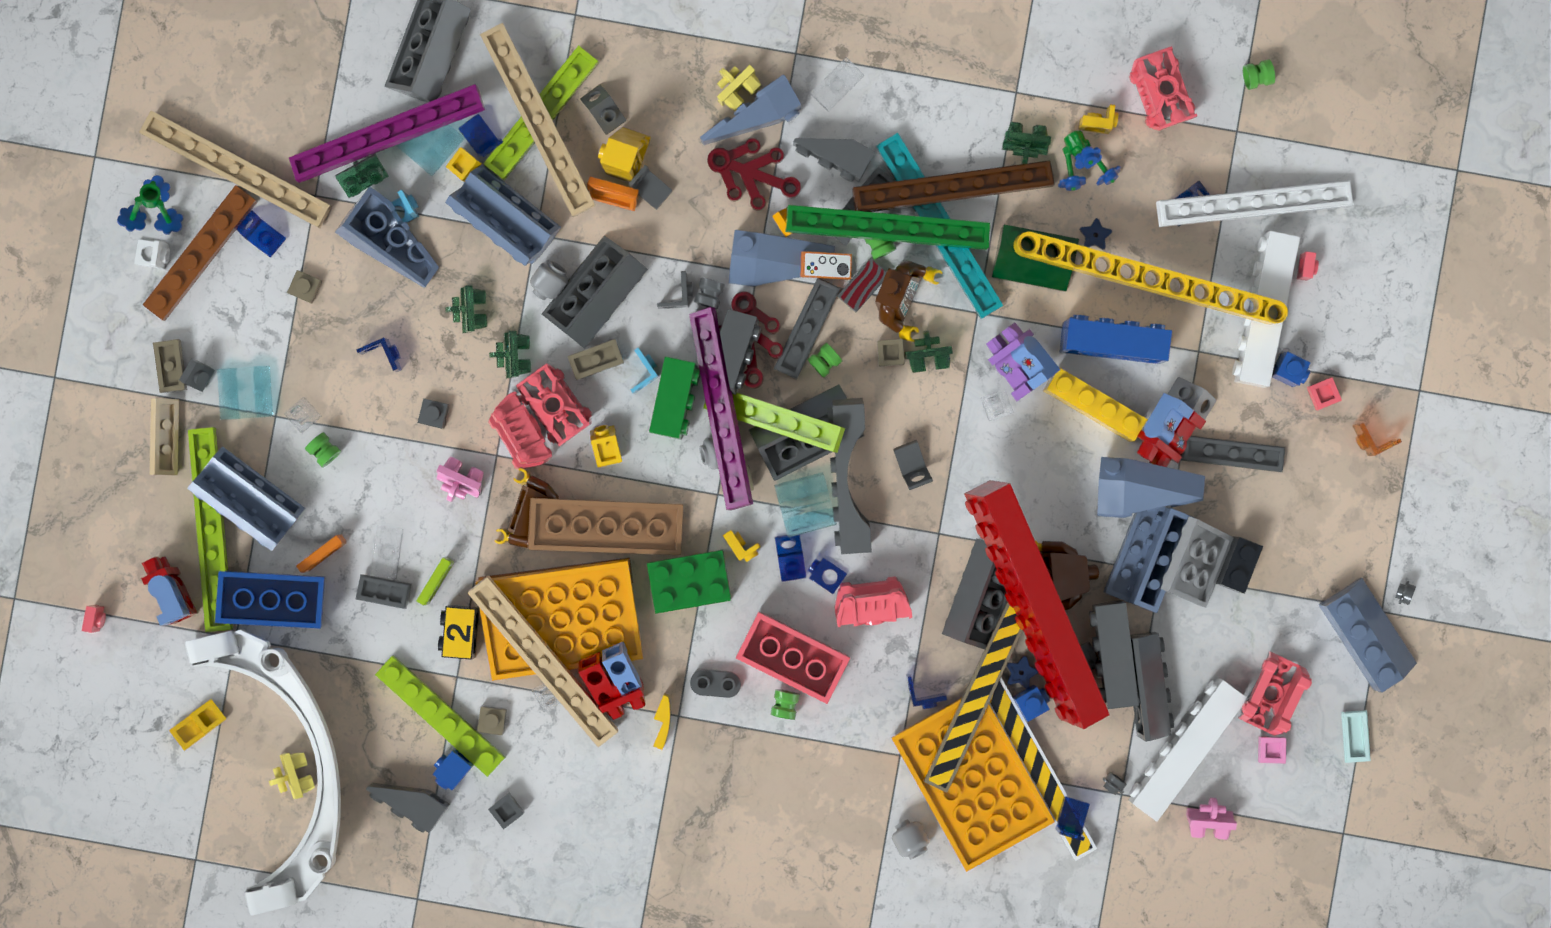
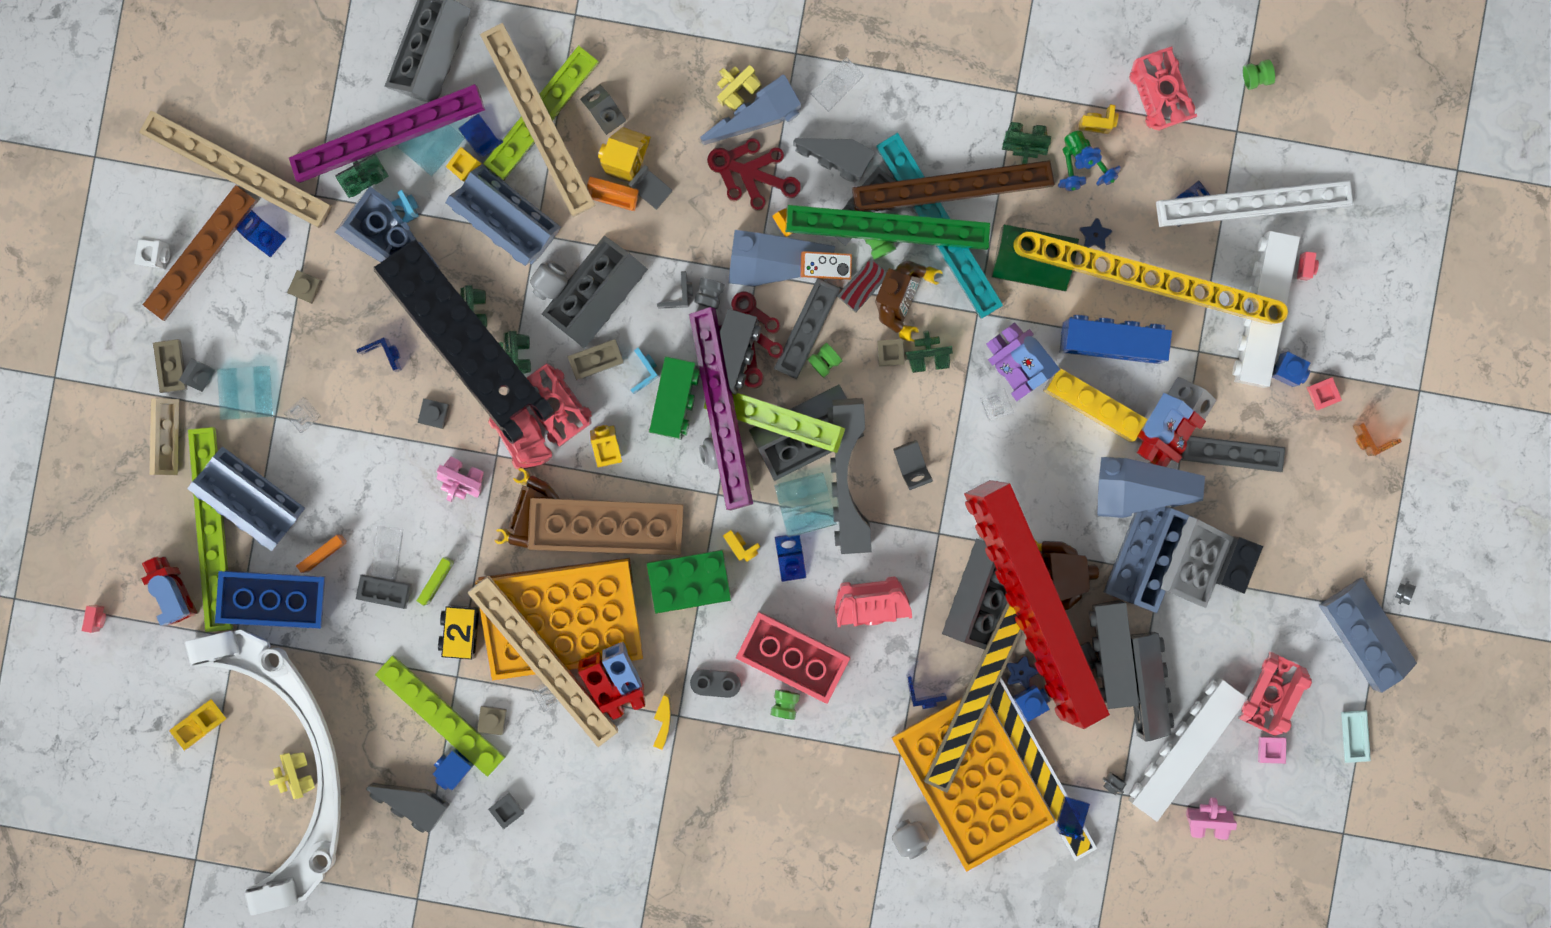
blue plant [117,175,183,235] -> none
bright green wheel [305,432,341,468] -> none
clear blue bracket [807,556,847,594] -> none
none -> black hinge [374,239,555,444]

